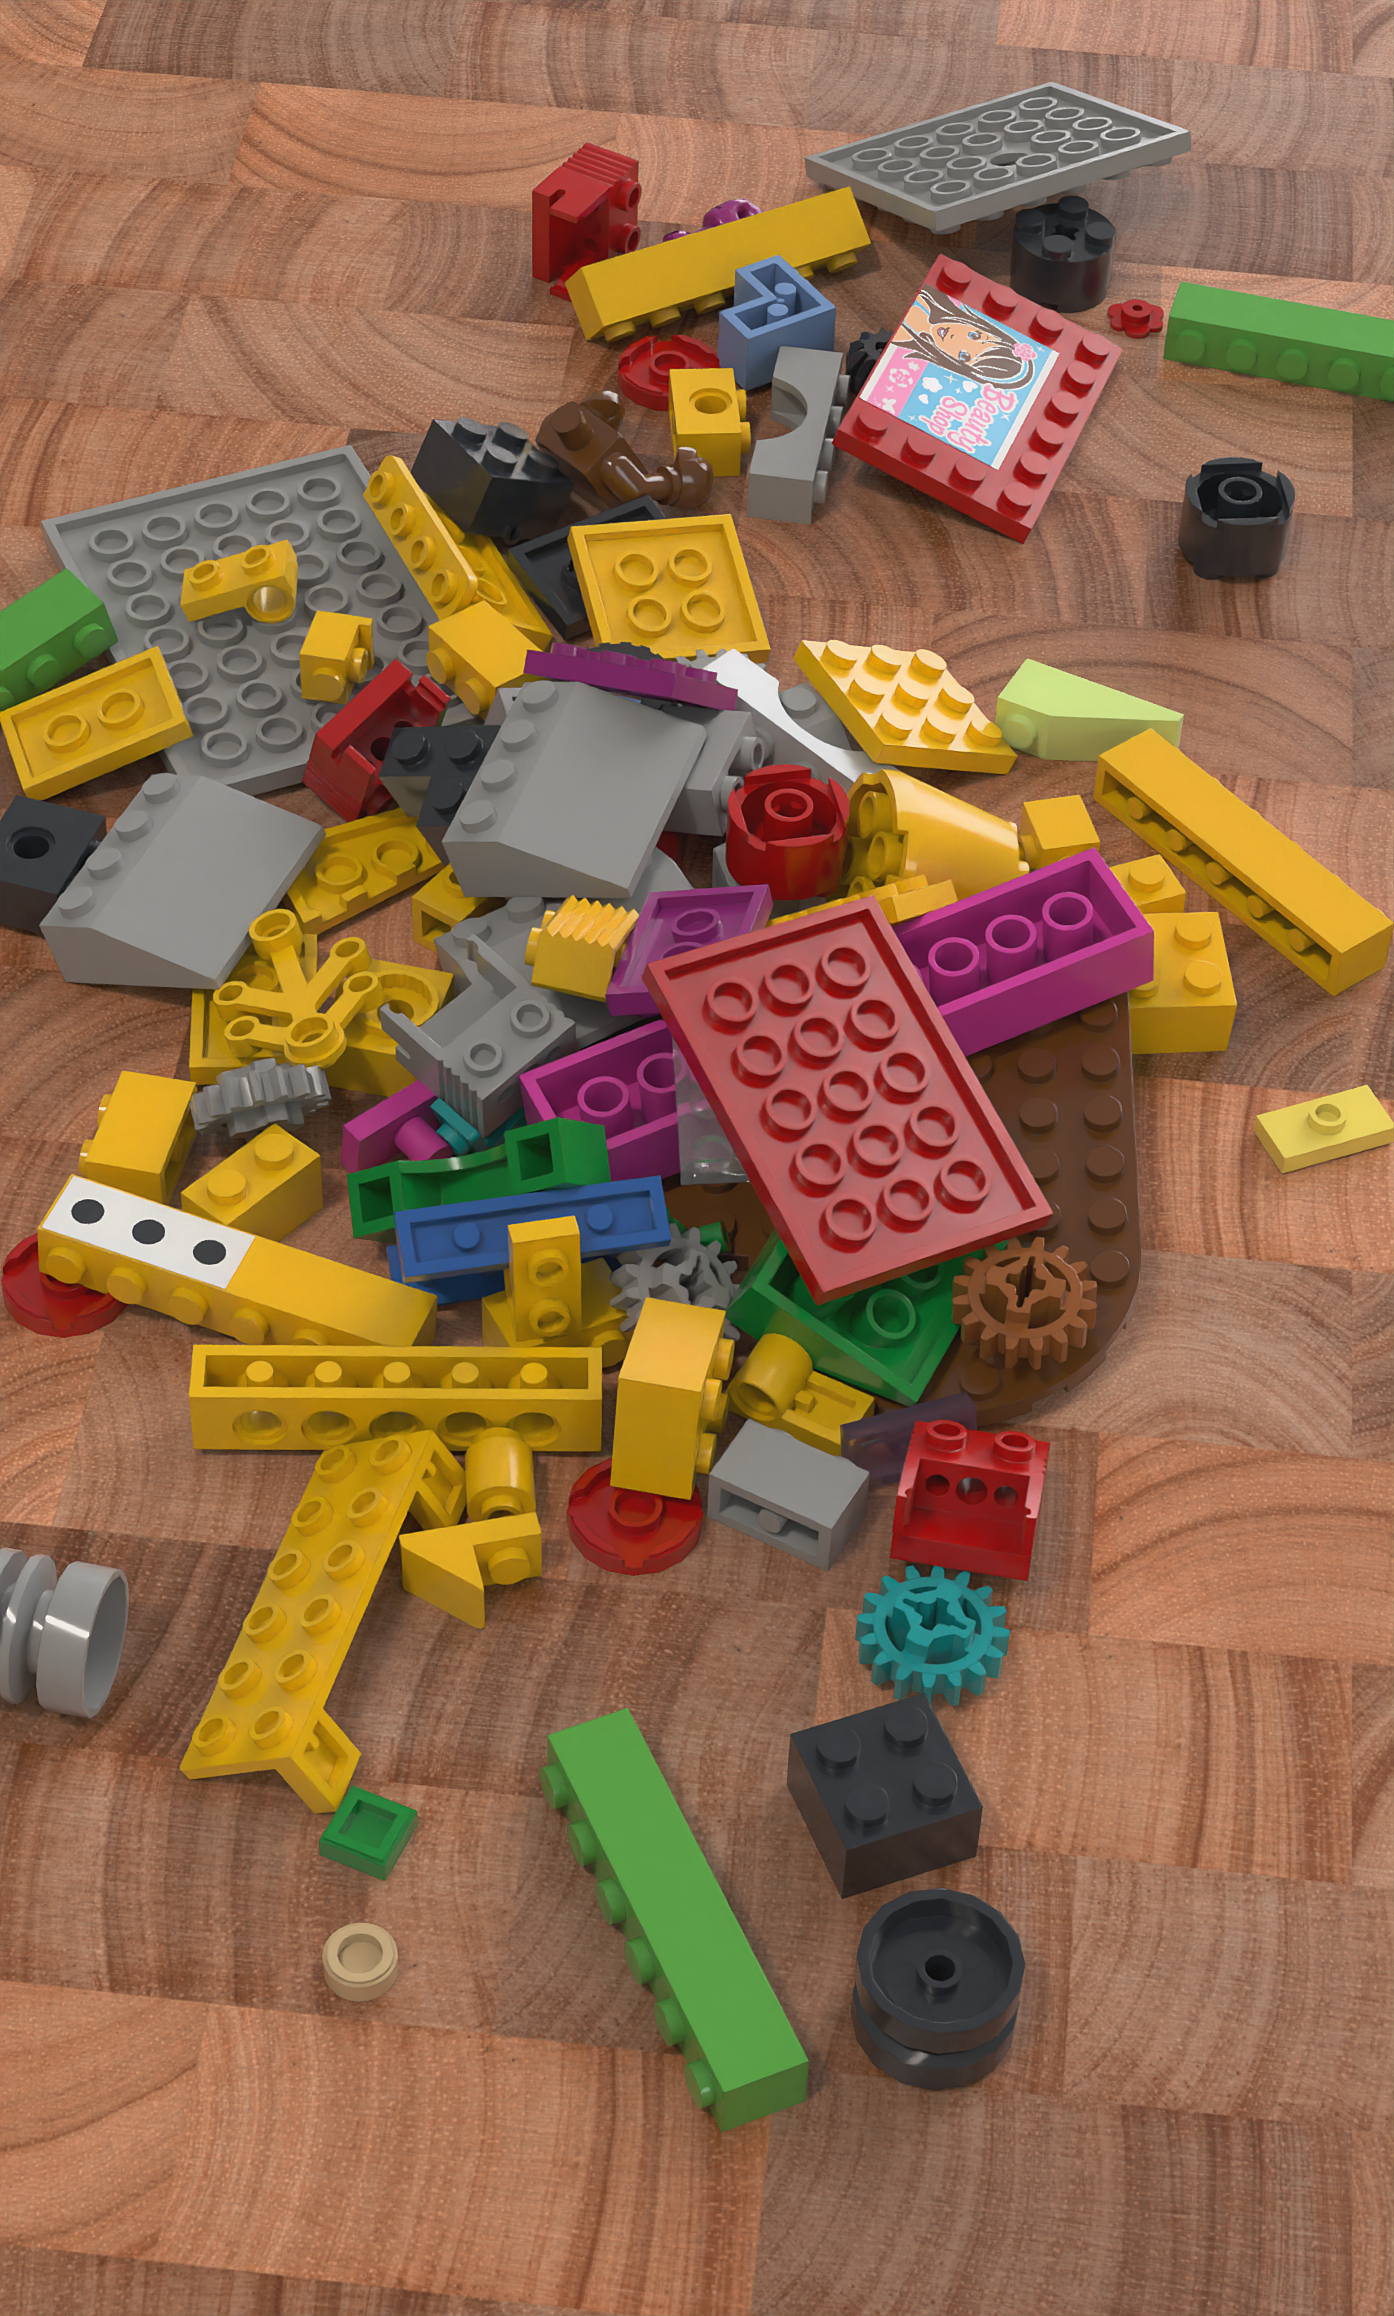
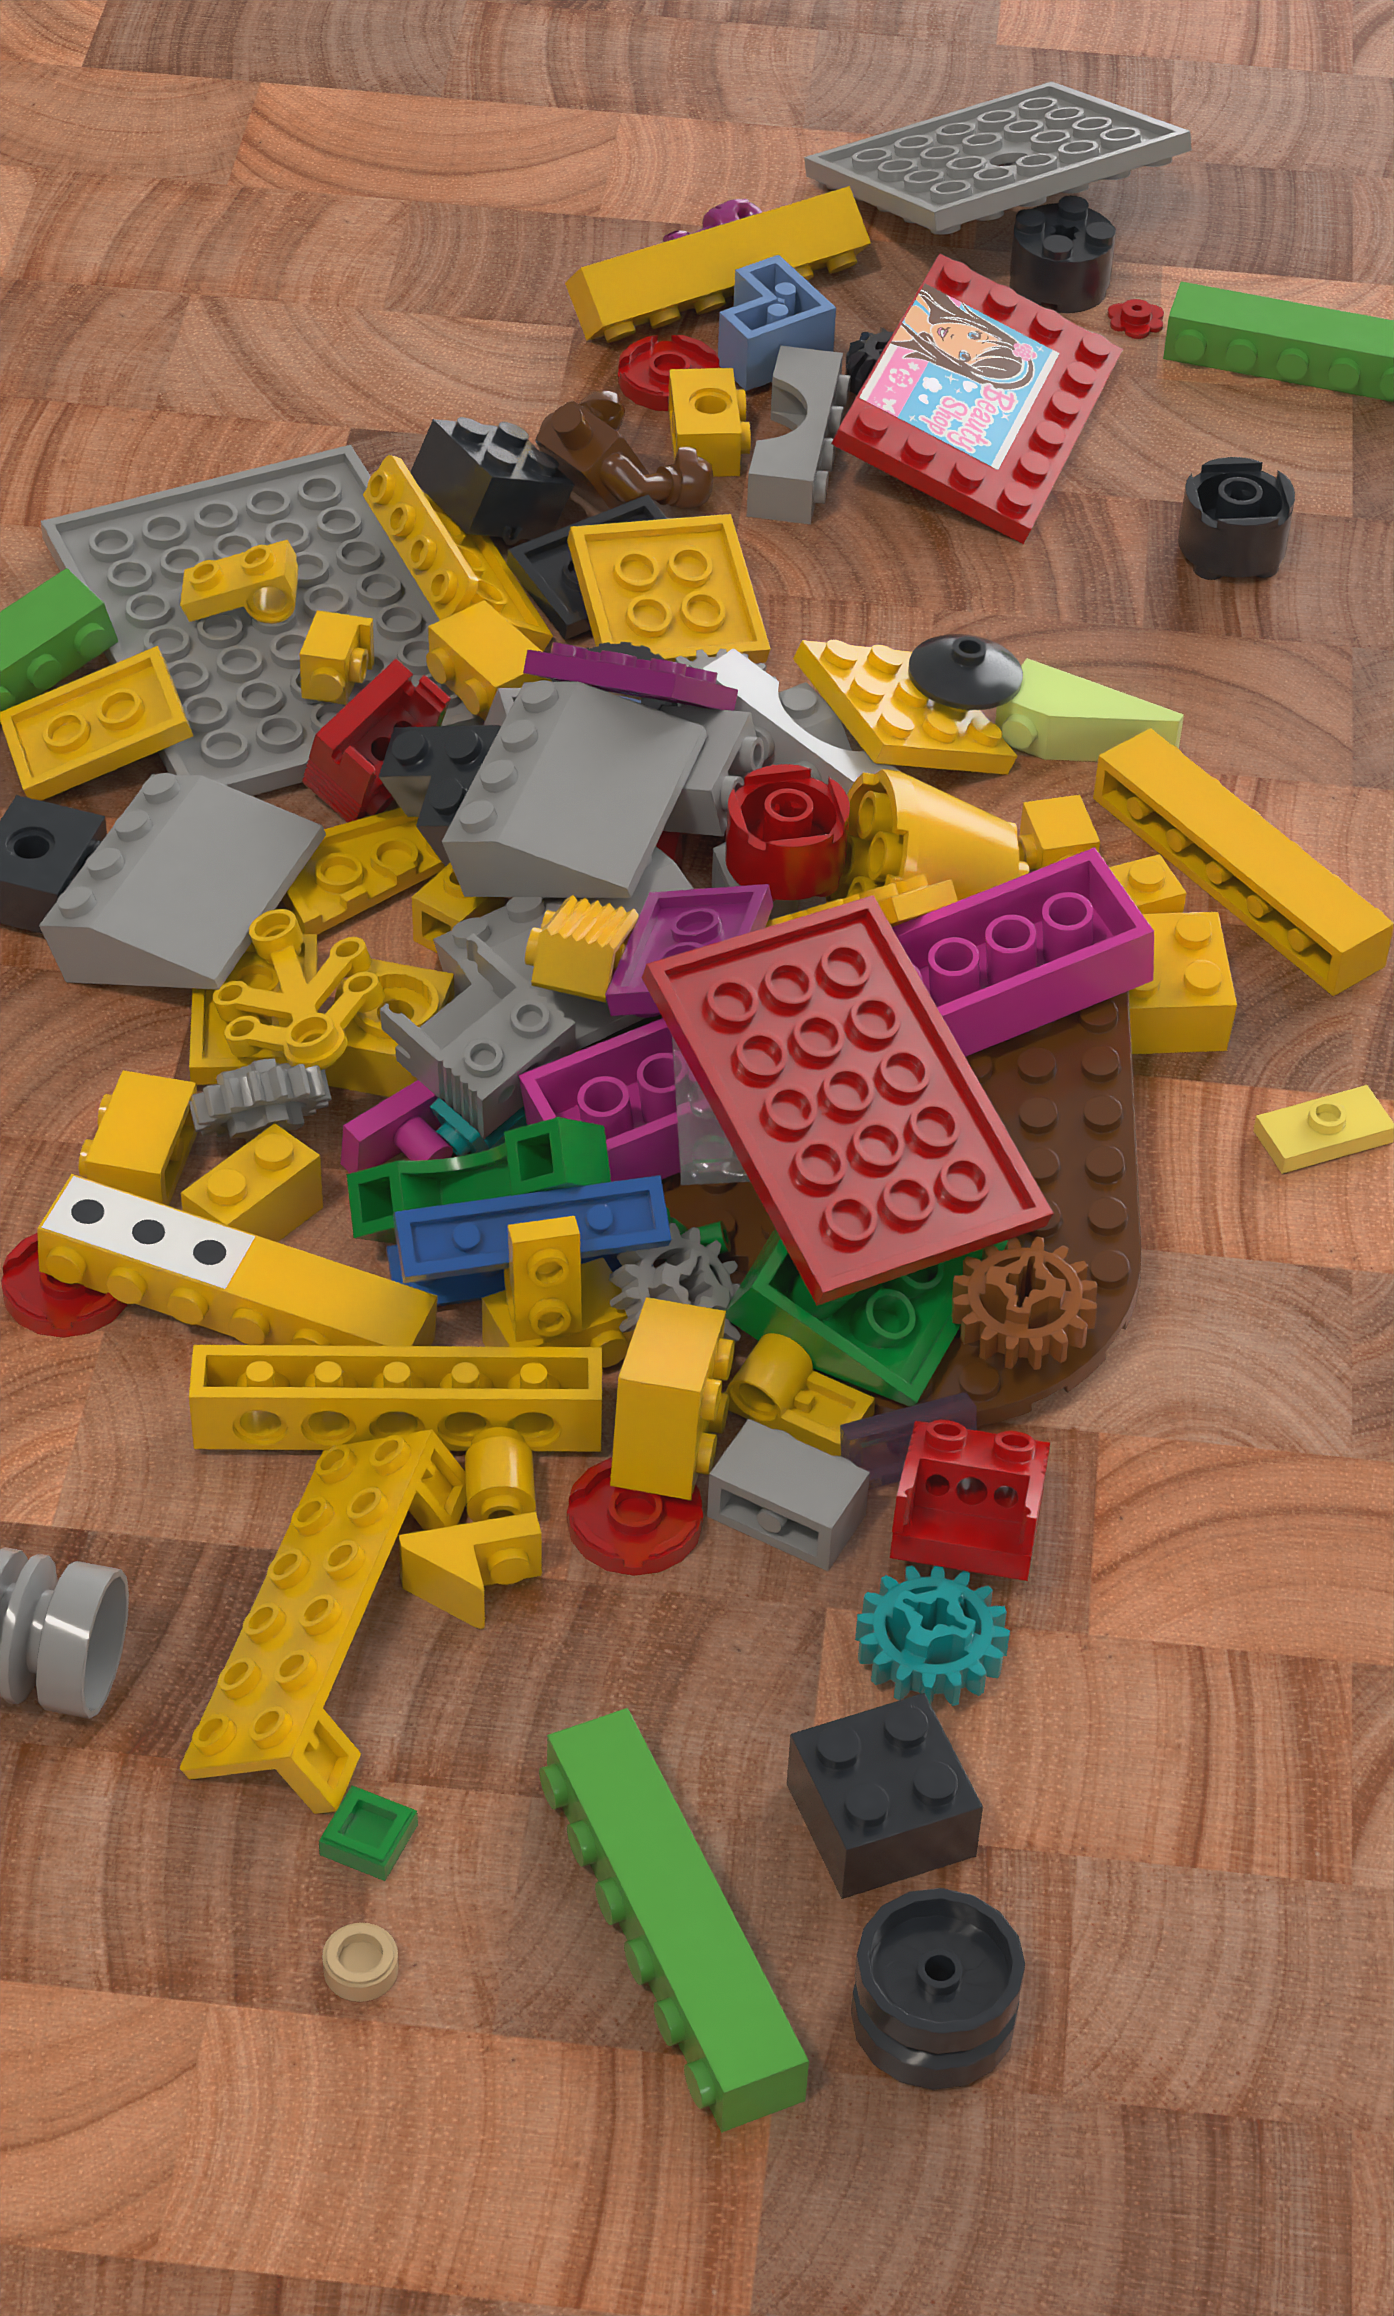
red piece [532,142,642,303] -> none
none -> black dish [908,634,1023,710]

